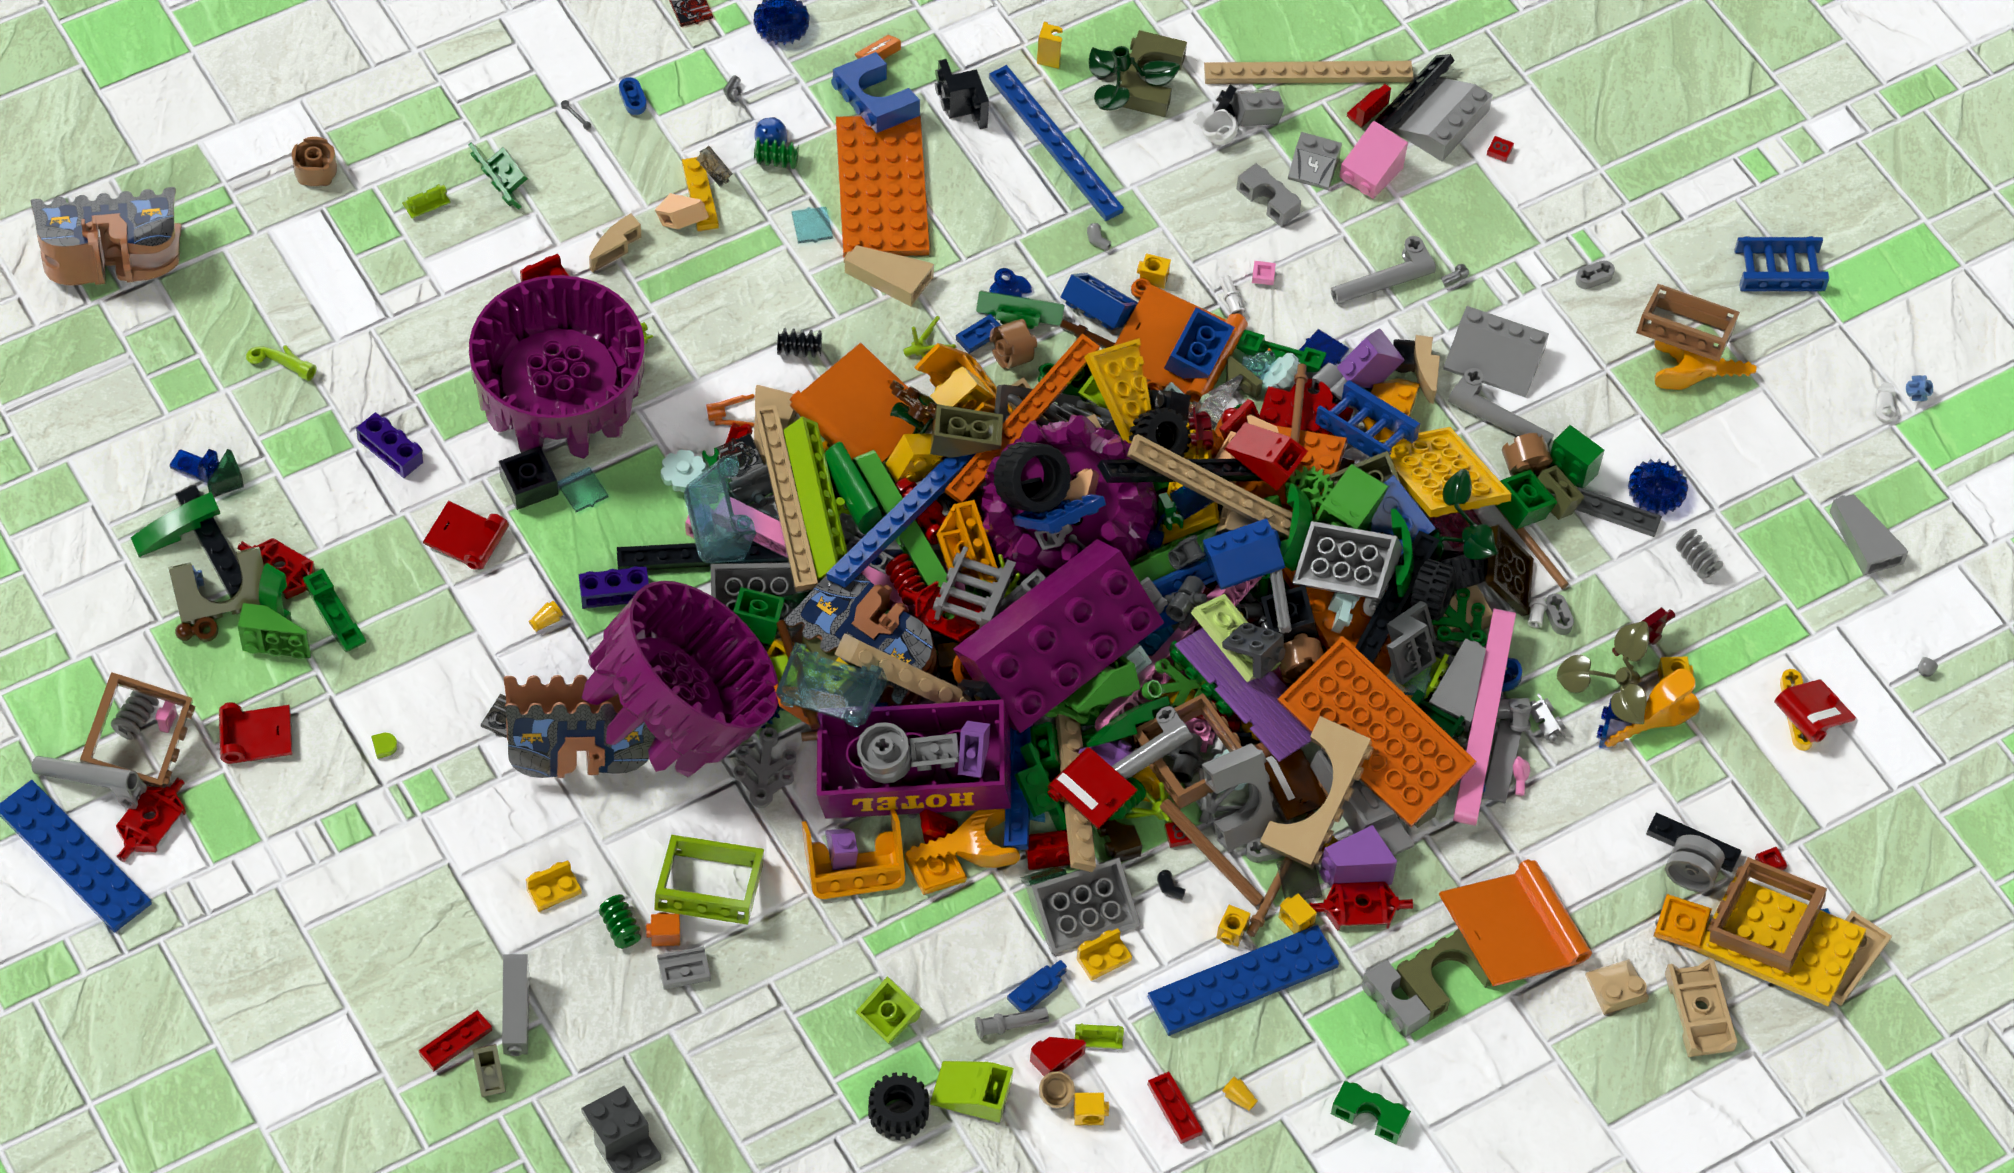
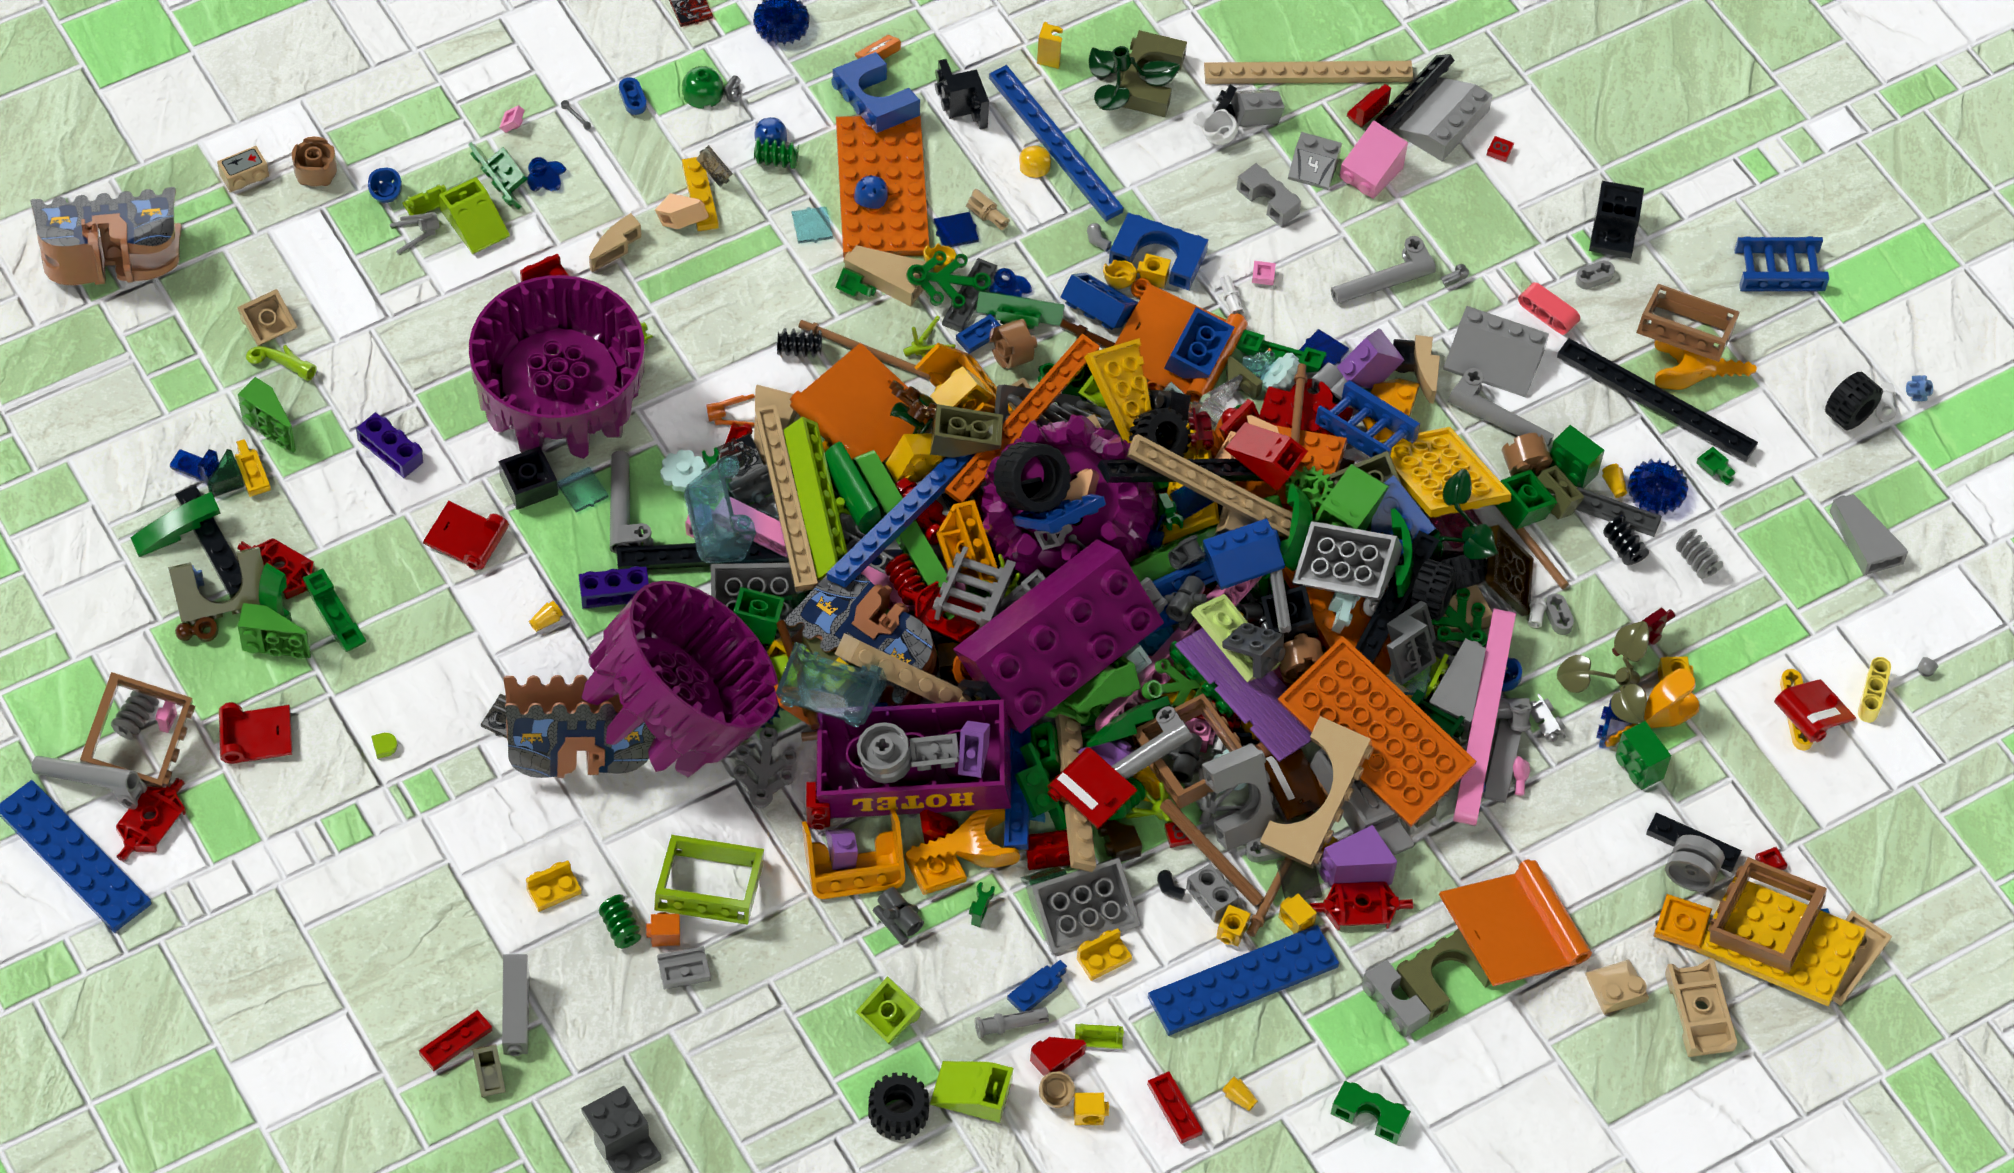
none -> tan brick [217,146,269,192]
none -> yellow hinge [235,439,271,497]
none -> tan slope [237,289,297,346]
none -> bright green slope [238,377,296,453]
none -> blue helmet [368,167,402,203]
none -> light grey plant [390,212,439,254]
none -> lime slope [439,177,510,254]
none -> bright pink plate [499,105,525,133]
none -> clear blue plate [527,157,567,192]
none -> light grey axle [610,451,654,554]
none -> green cylinder [682,66,724,109]
none -> medium nougat bar [798,320,931,380]
none -> red bracket [806,782,831,830]
none -> green plate [835,267,877,297]
none -> blue helmet [854,175,888,209]
none -> dark grey pin [873,887,924,945]
none -> green plant [906,251,991,309]
none -> yellow hair [923,243,956,273]
none -> clear blue piece [934,212,979,247]
none -> dark grey tile [942,258,998,332]
none -> tan arm [965,189,1010,230]
none -> green plate [969,882,995,927]
none -> yellow hair [1019,145,1051,178]
none -> yellow hair [1103,259,1137,289]
none -> blue arch [1109,213,1208,290]
none -> light grey brick [1186,863,1239,923]
none -> coral beam [1518,282,1580,335]
none -> black plate [1557,338,1758,461]
none -> black bracket [1589,181,1644,259]
none -> yellow cone [1602,463,1628,498]
none -> black piece [1603,515,1649,565]
none -> green brick [1615,721,1672,790]
none -> green plate [1697,447,1736,485]
none -> black tyre [1825,371,1883,430]
none -> light yellow beam [1858,657,1891,723]

